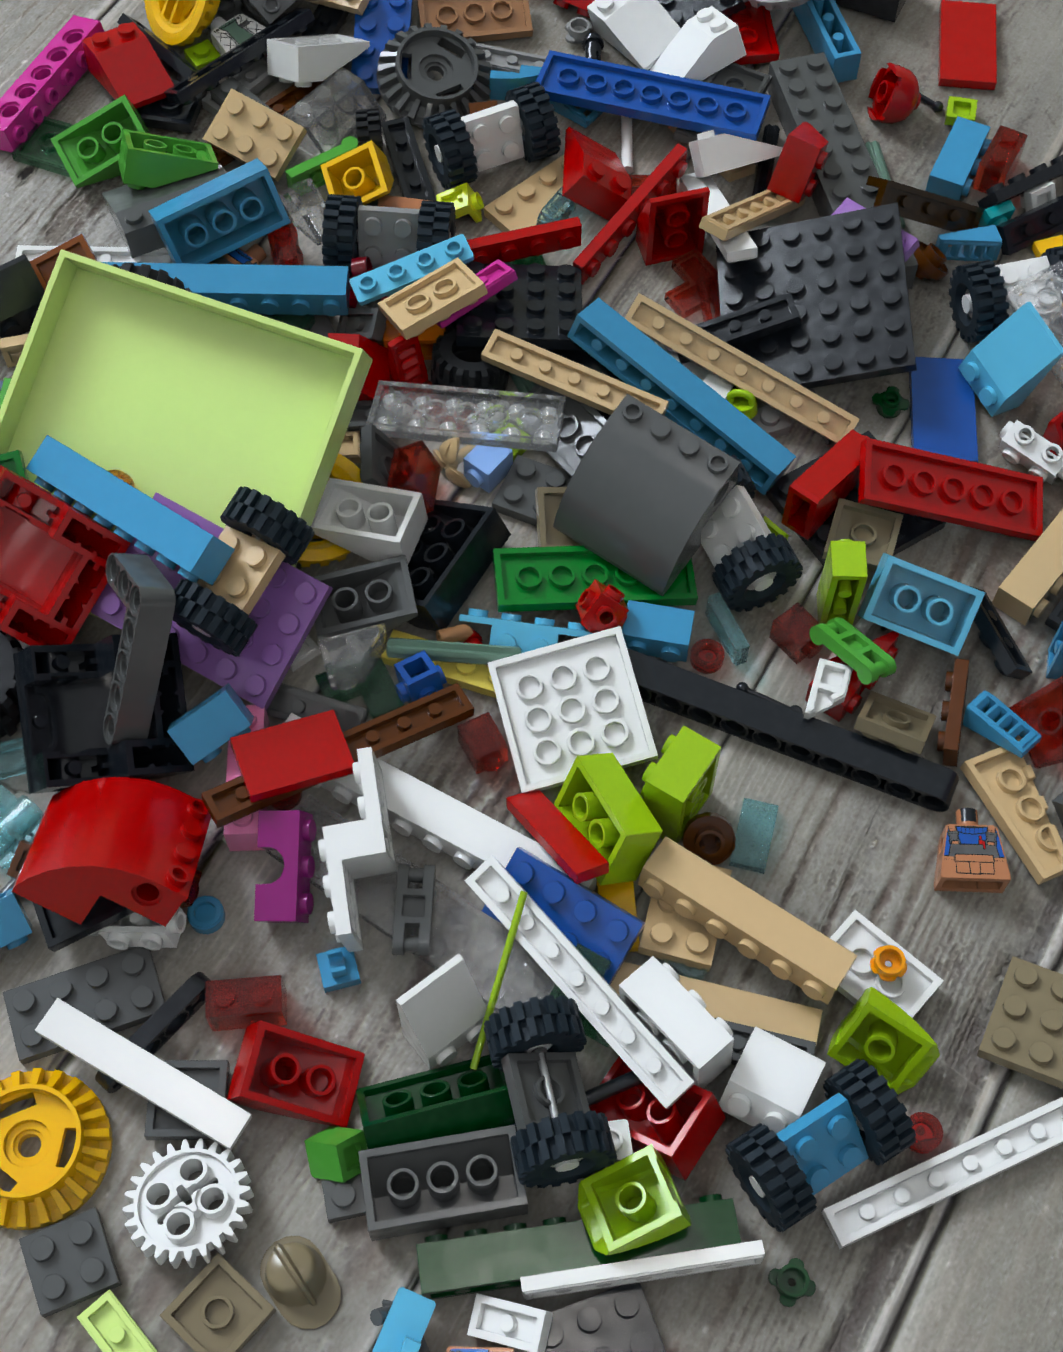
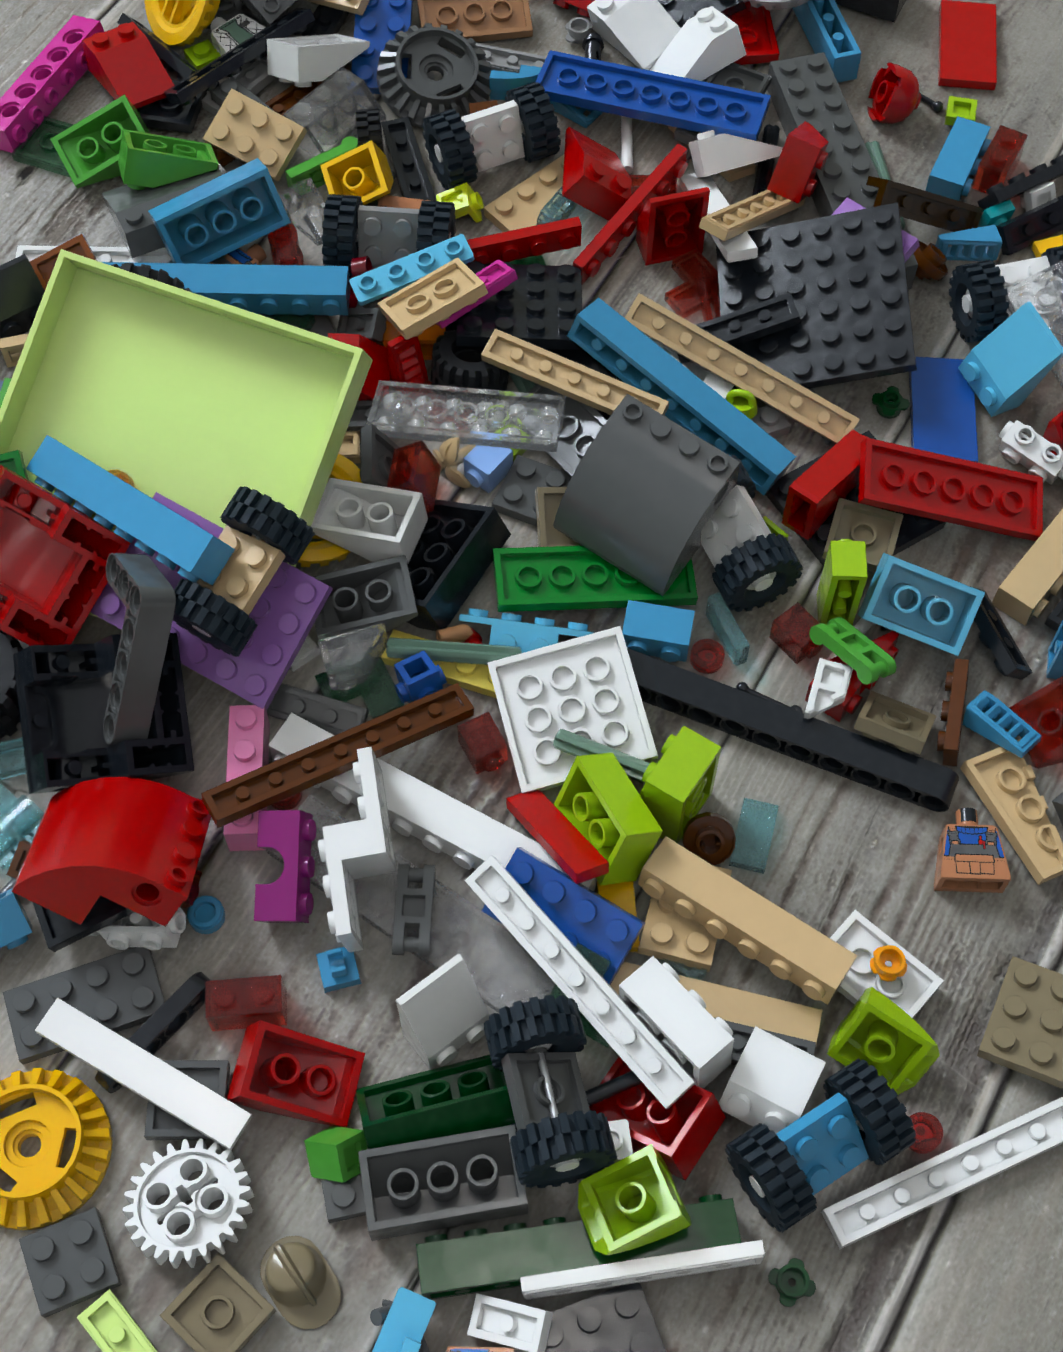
dark azure brick [167,683,254,765] -> none
red tile [230,709,354,803] -> none
lime piece [470,890,528,1070] -> none
red brick [575,579,629,633] -> none
none -> sand green axle [553,729,650,784]

